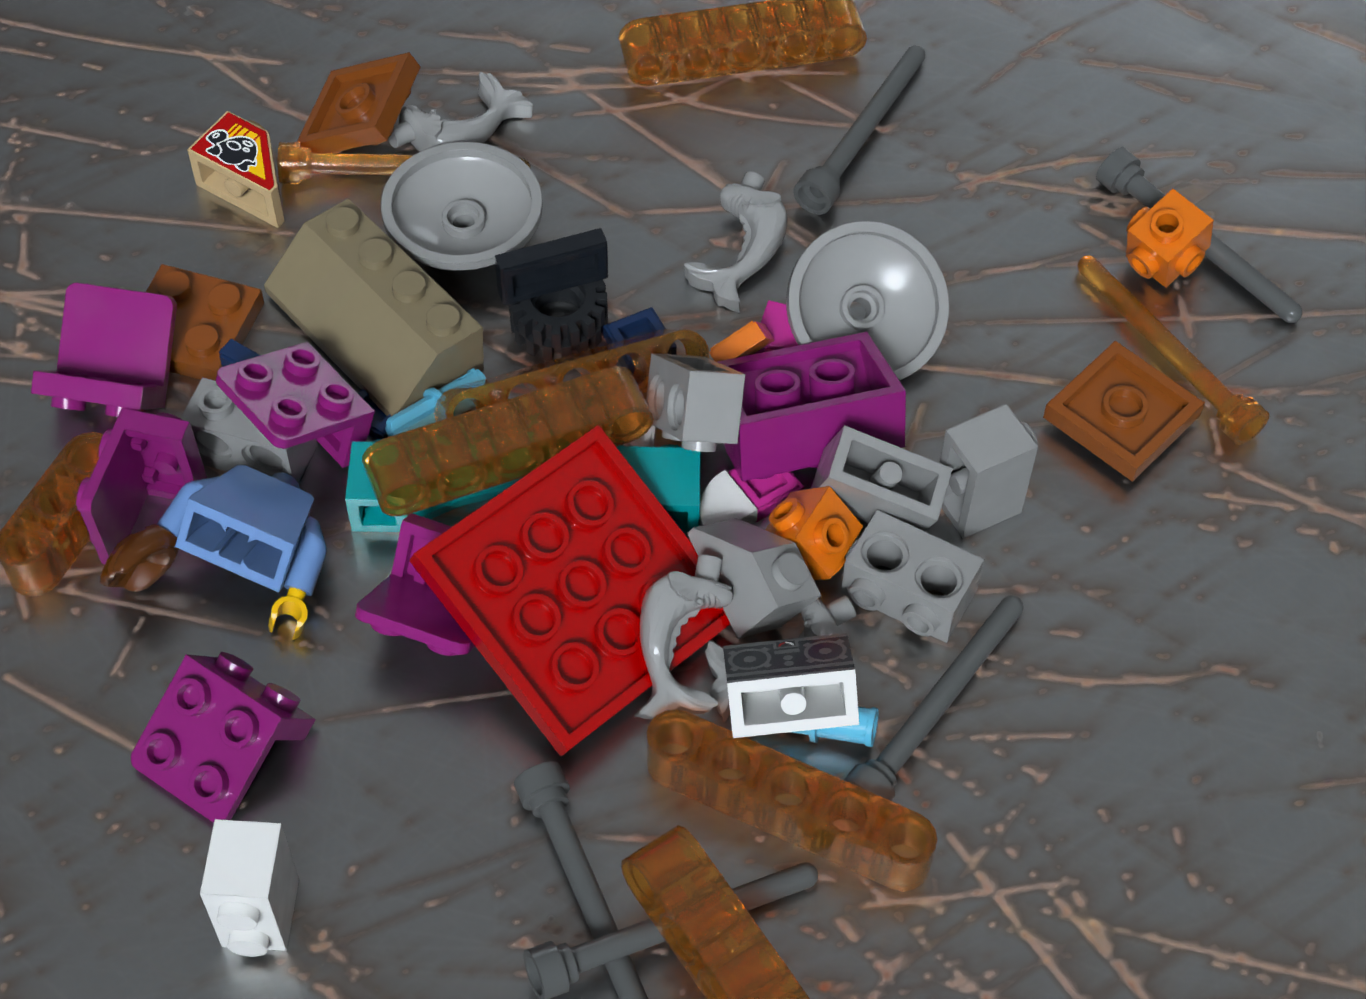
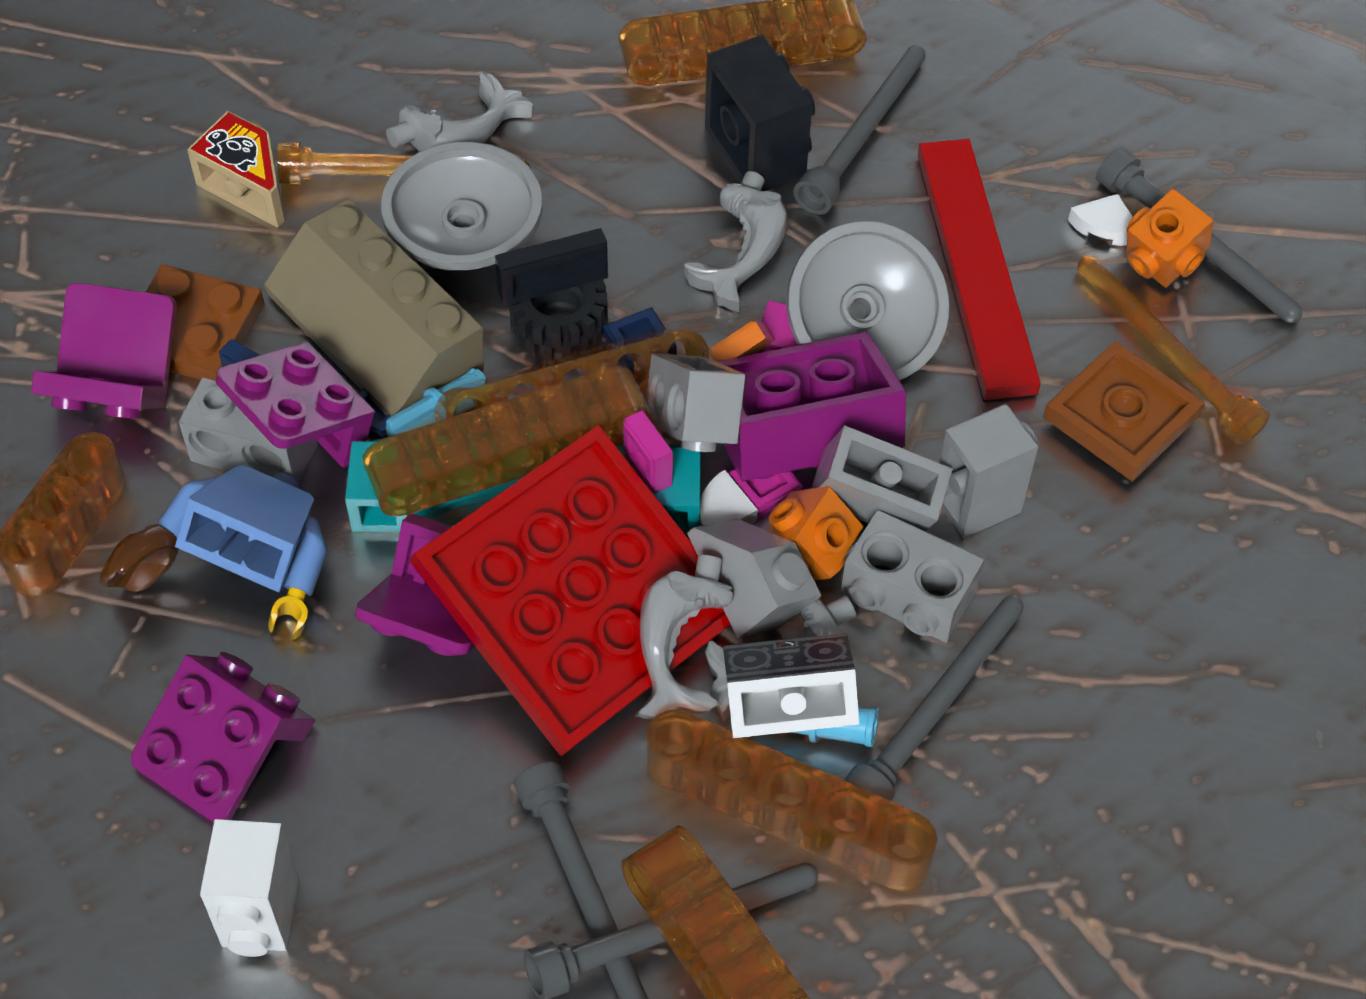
magenta bracket [76,408,207,565] -> none
dark orange plate [296,52,421,158] -> none
none -> dark pink tile [623,410,673,494]
none -> black brick [705,35,815,191]
none -> red tile [917,138,1041,400]
none -> white tile [1068,194,1133,246]

